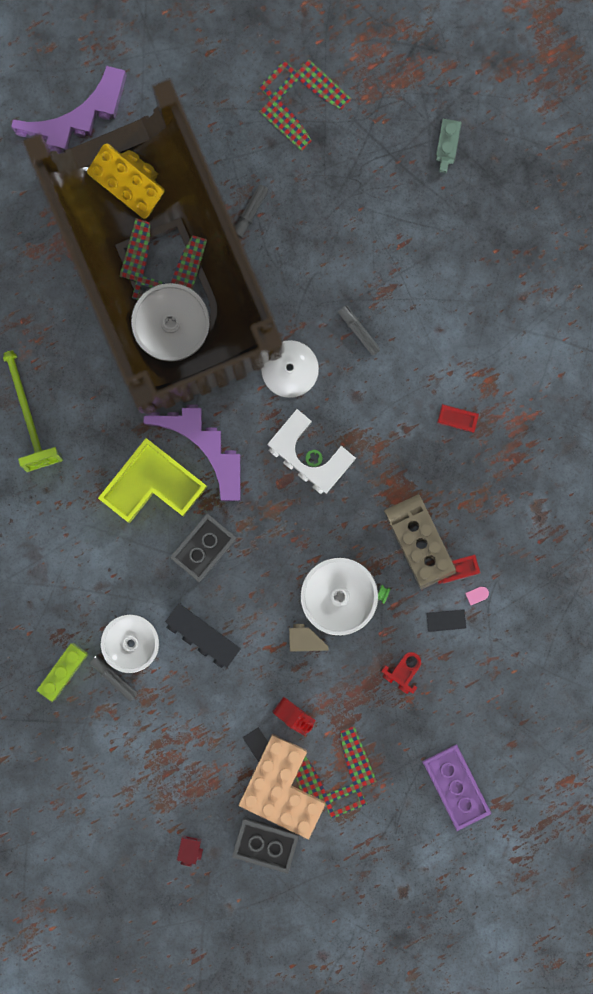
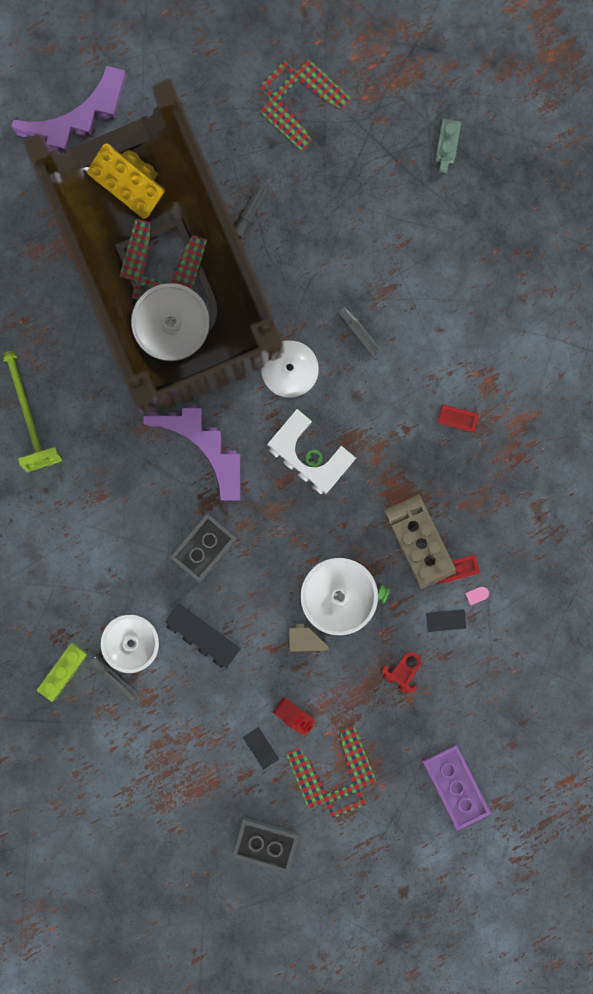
neon yellow piece [98,438,207,523] -> none
dark red brick [177,835,203,867] -> none
light nougat piece [239,734,325,840] -> none

